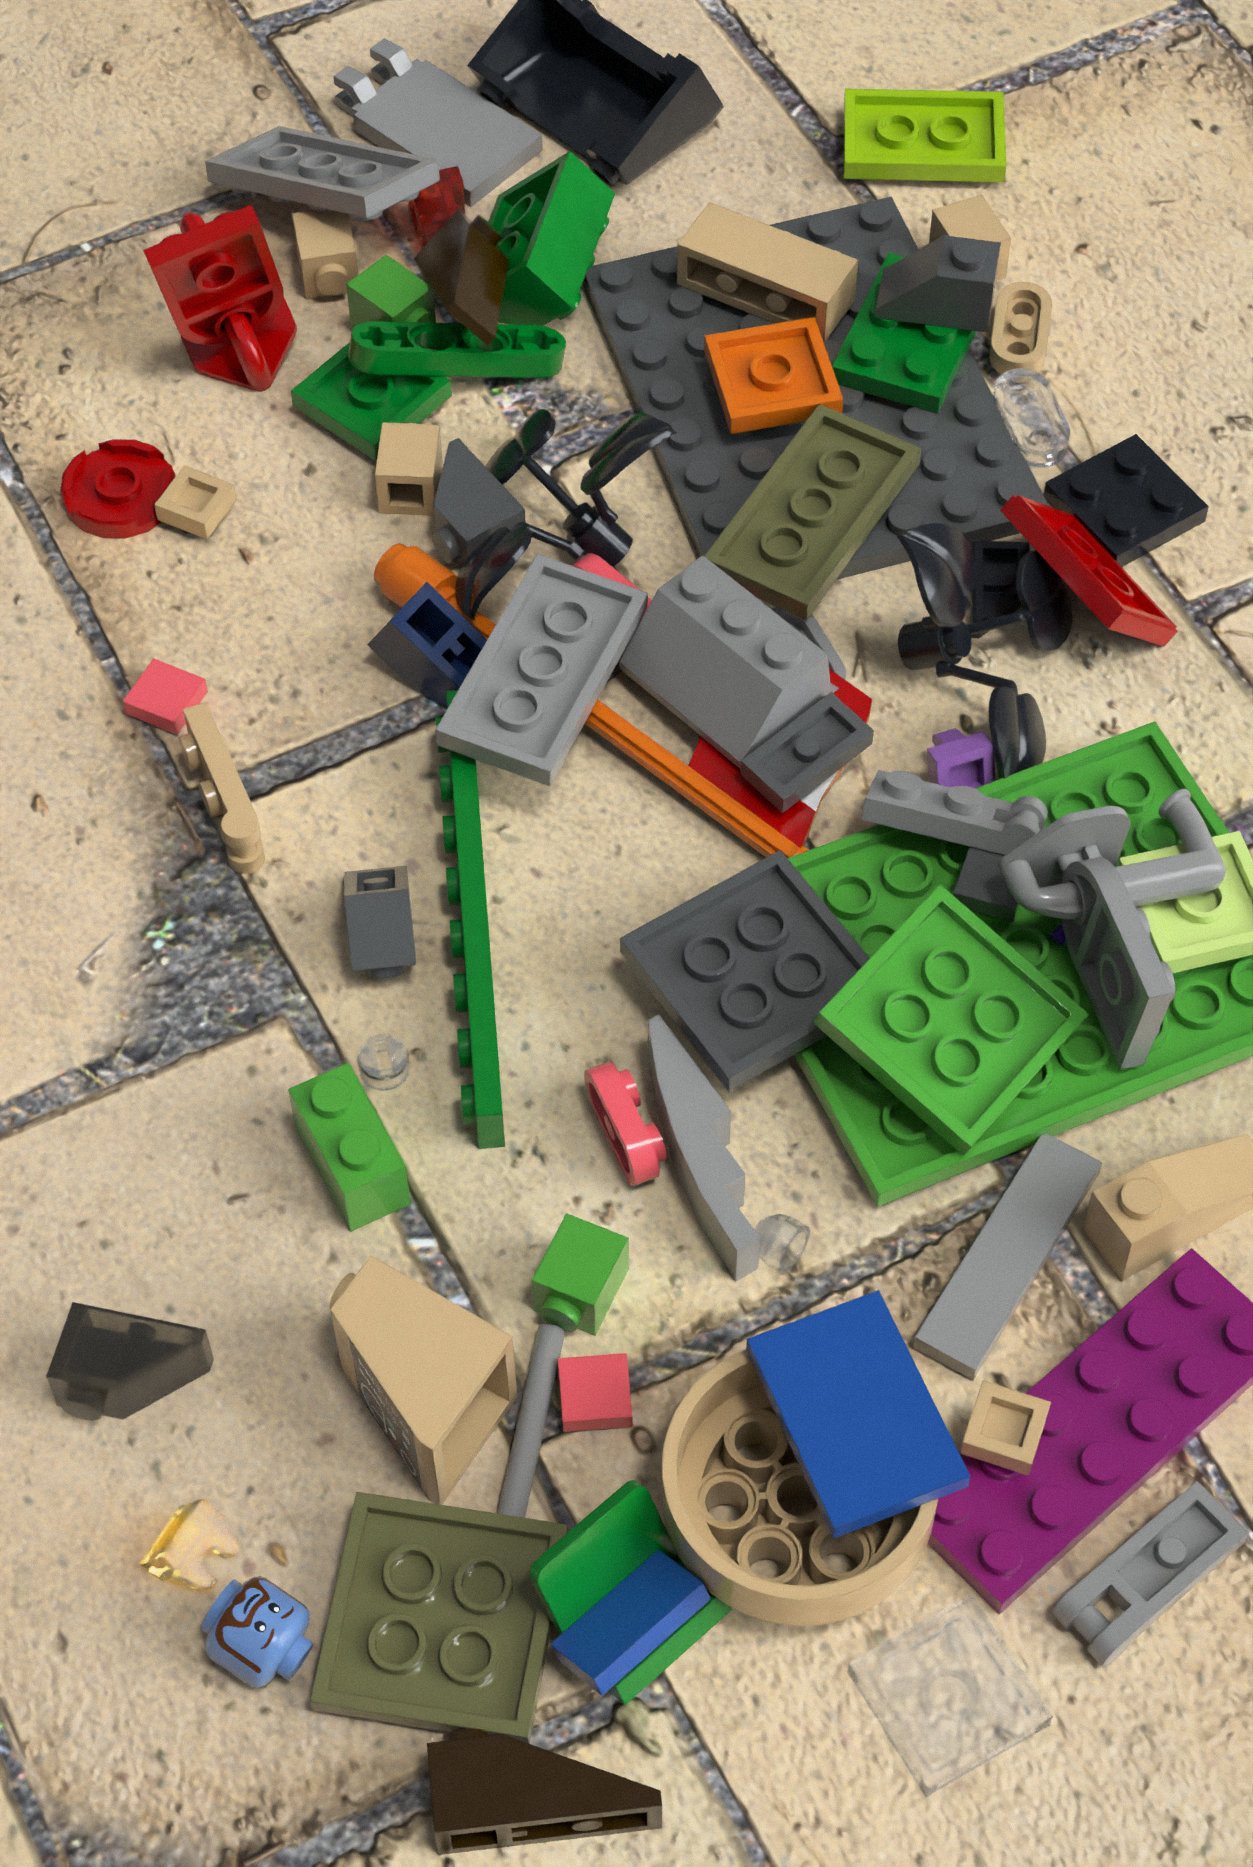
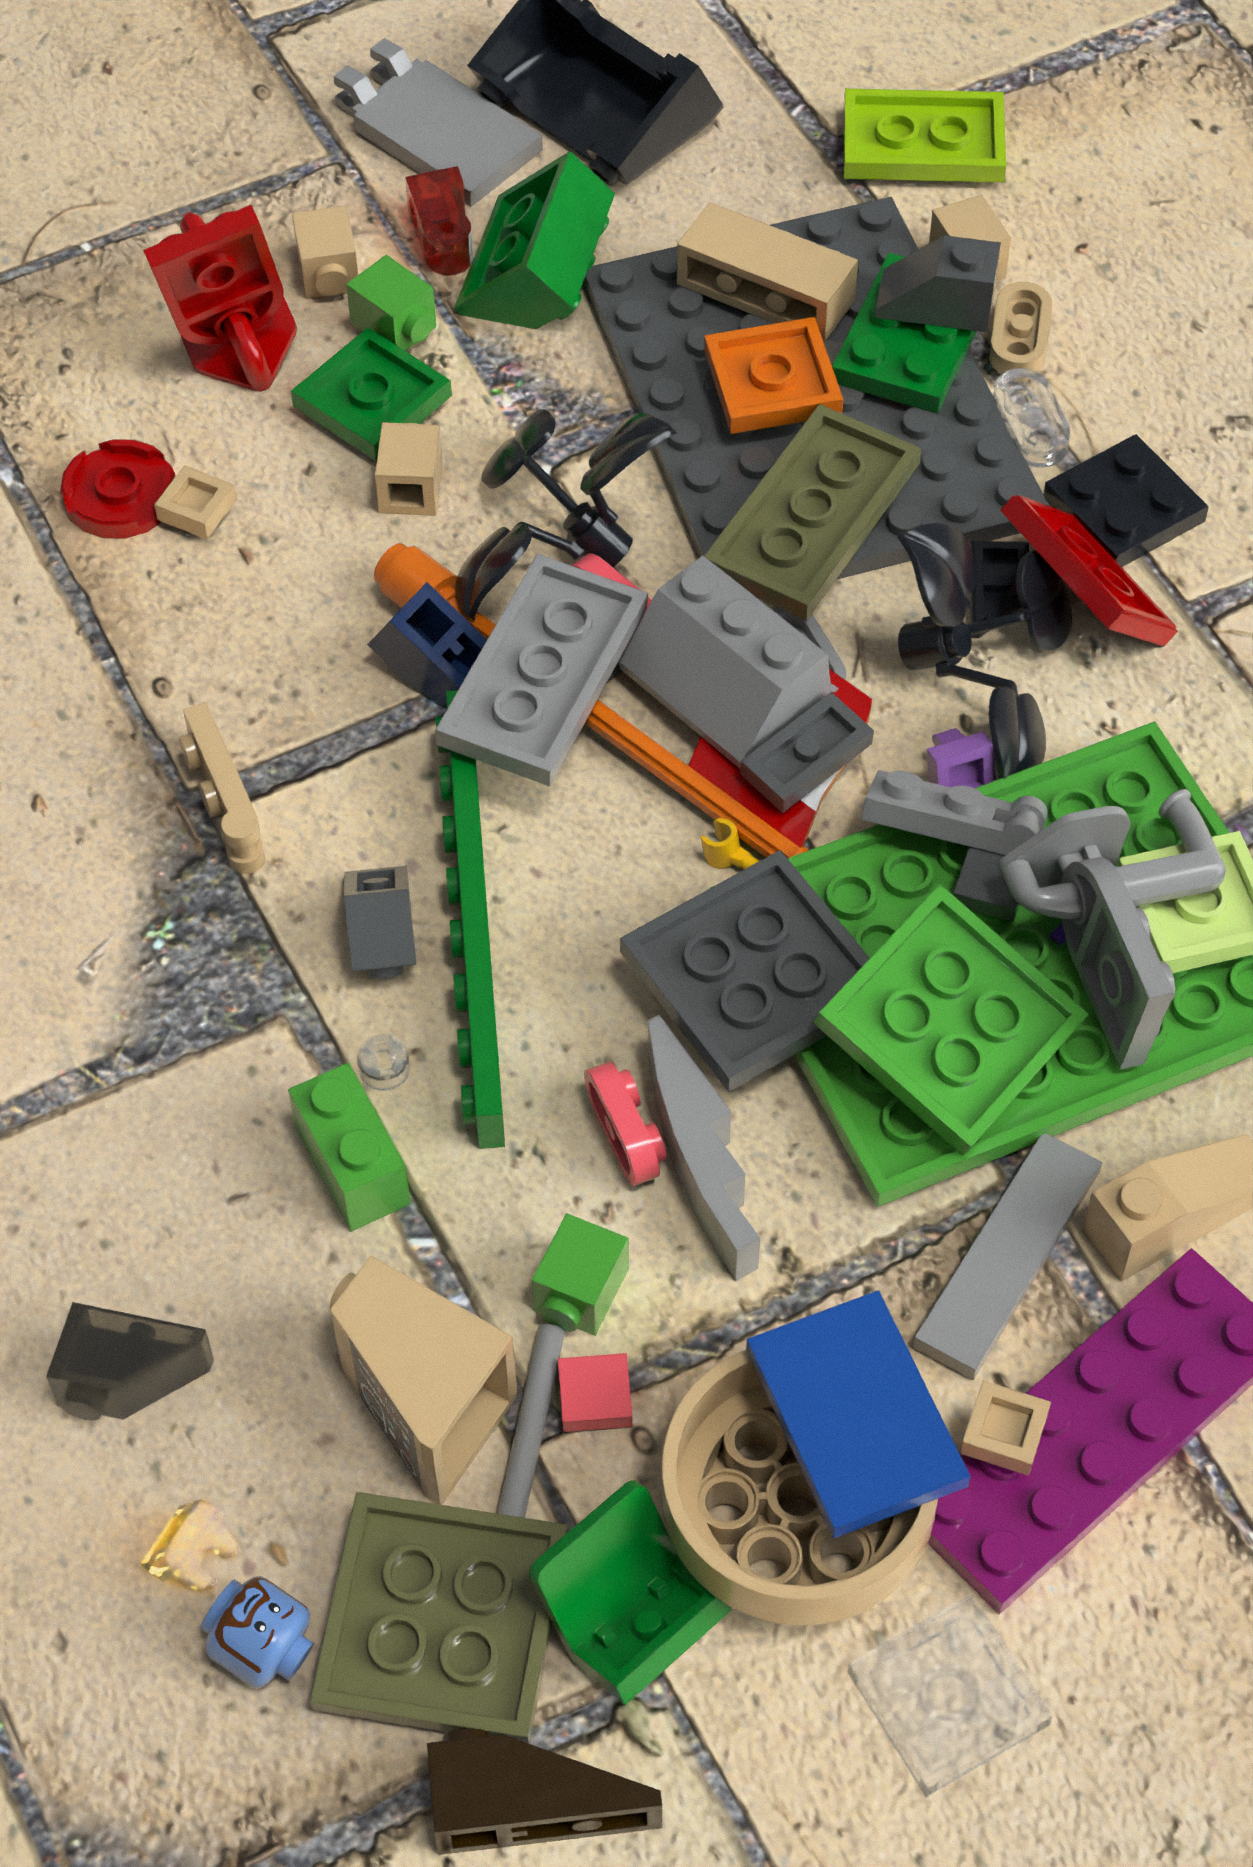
coral tile [122,658,208,735] -> none
light grey plate [205,126,440,221] -> none
green beam [348,321,566,378] -> none
dark brown slope [414,209,509,346] -> none
dark grey slope [432,438,526,569] -> none
blue tile [550,1549,711,1696] -> none
clear hinge [754,1214,810,1274] -> none
light grey plate [1051,1481,1249,1667] -> none
none -> yellow hand [700,818,759,869]

